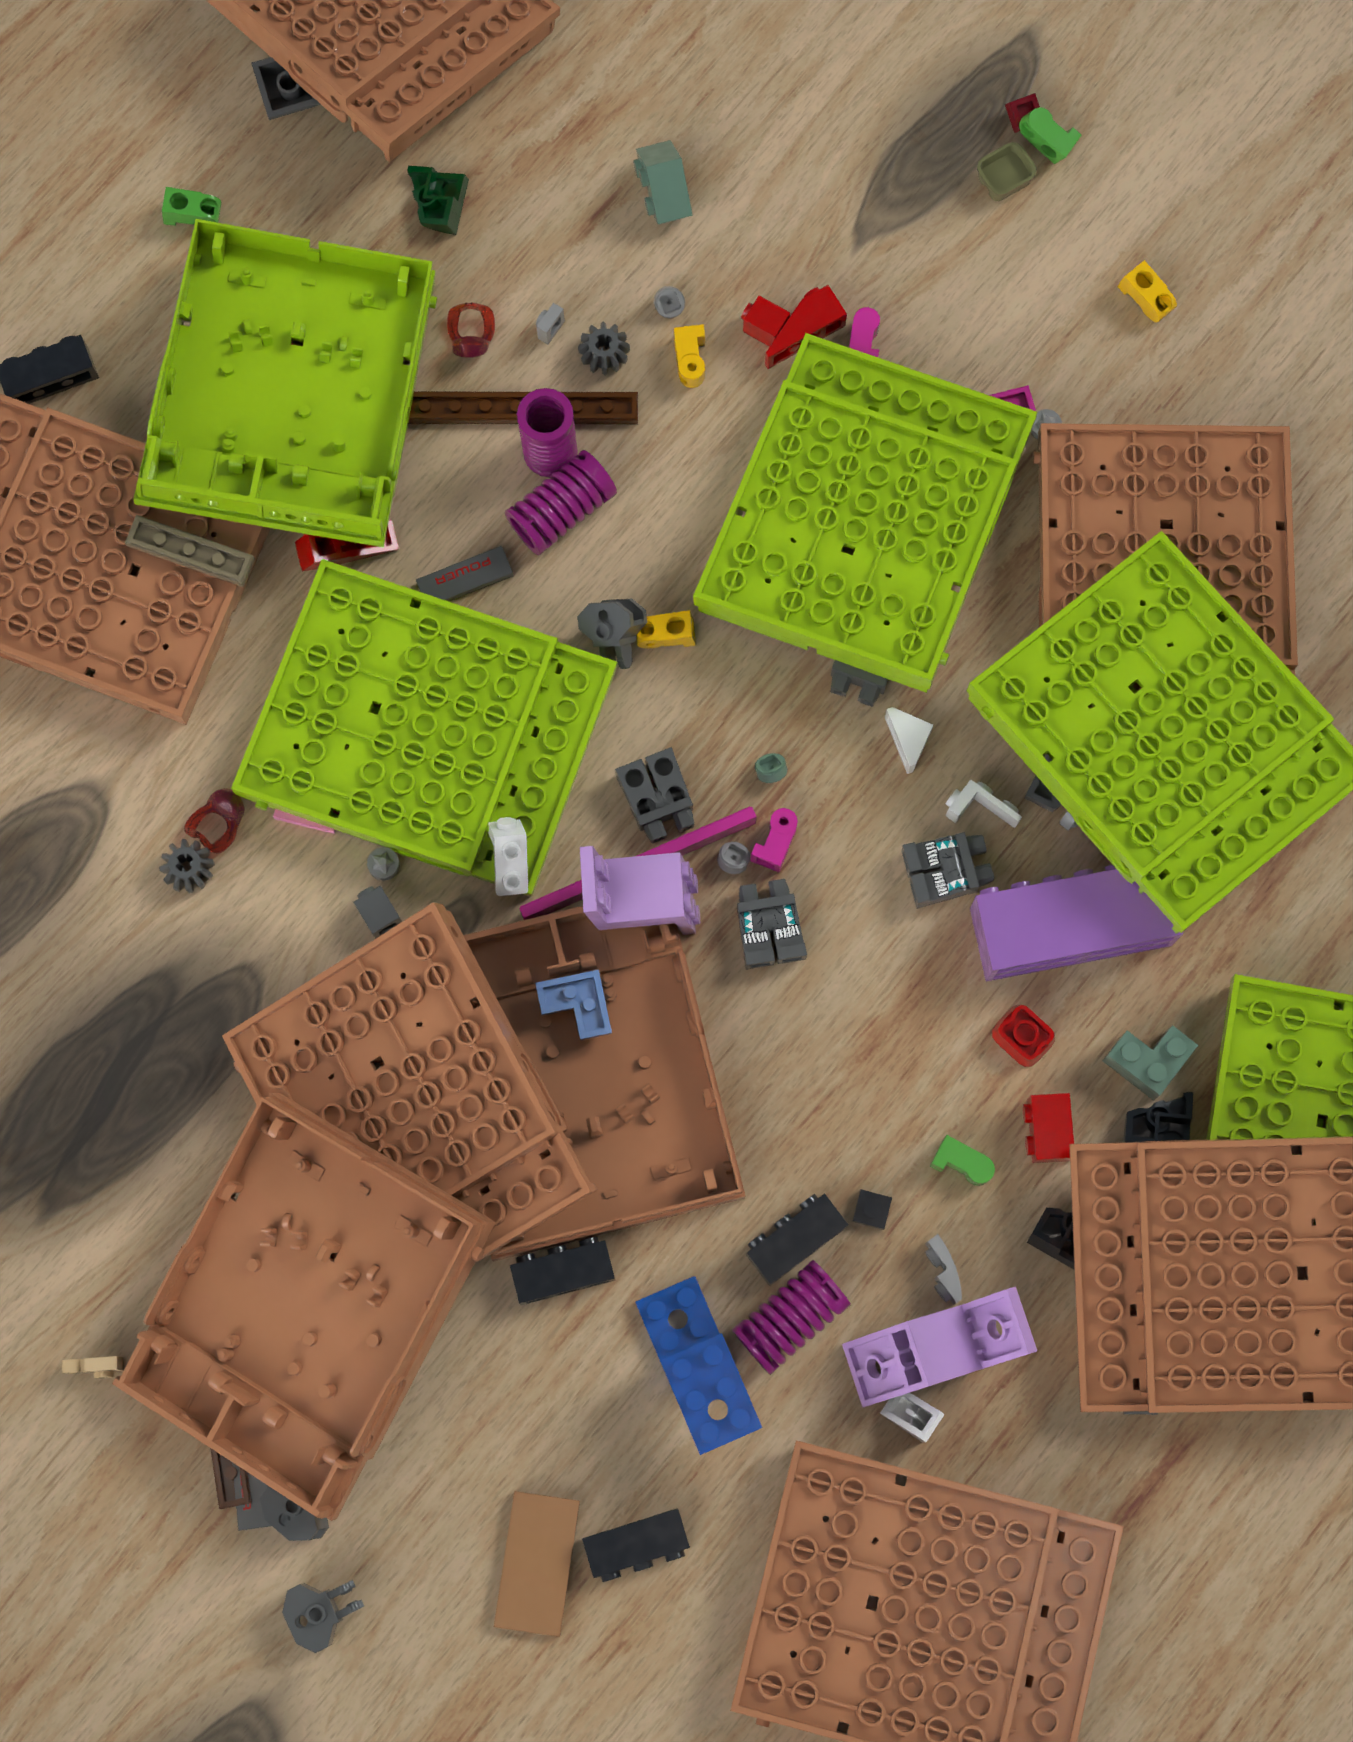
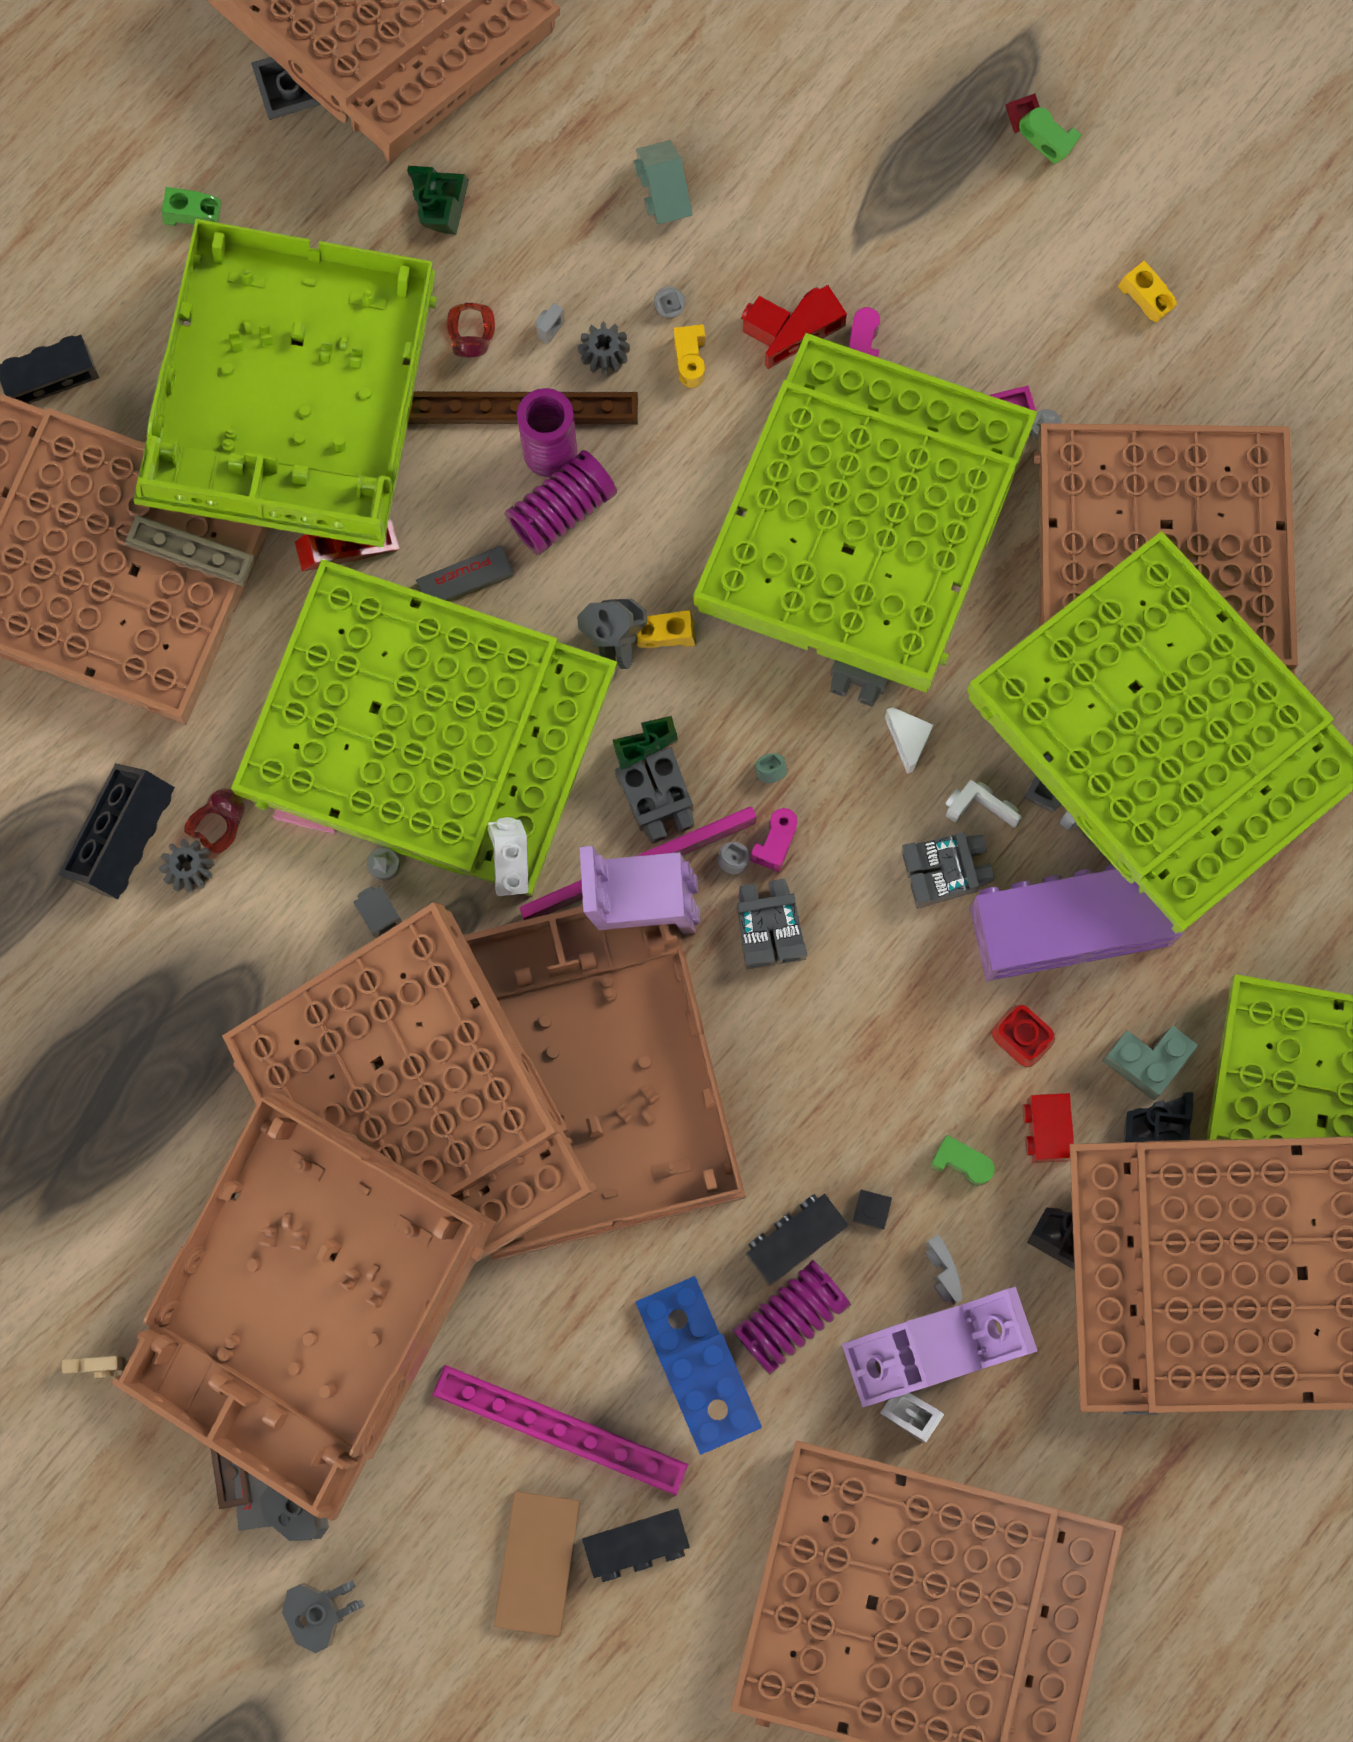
black brick [510,1237,616,1305] -> none
medium blue plate [535,970,612,1040] -> none
olive piece [977,142,1037,201] -> none
none -> black slope [58,763,175,900]
none -> dark pink tile [432,1365,689,1496]
none -> dark green slope [613,716,678,770]

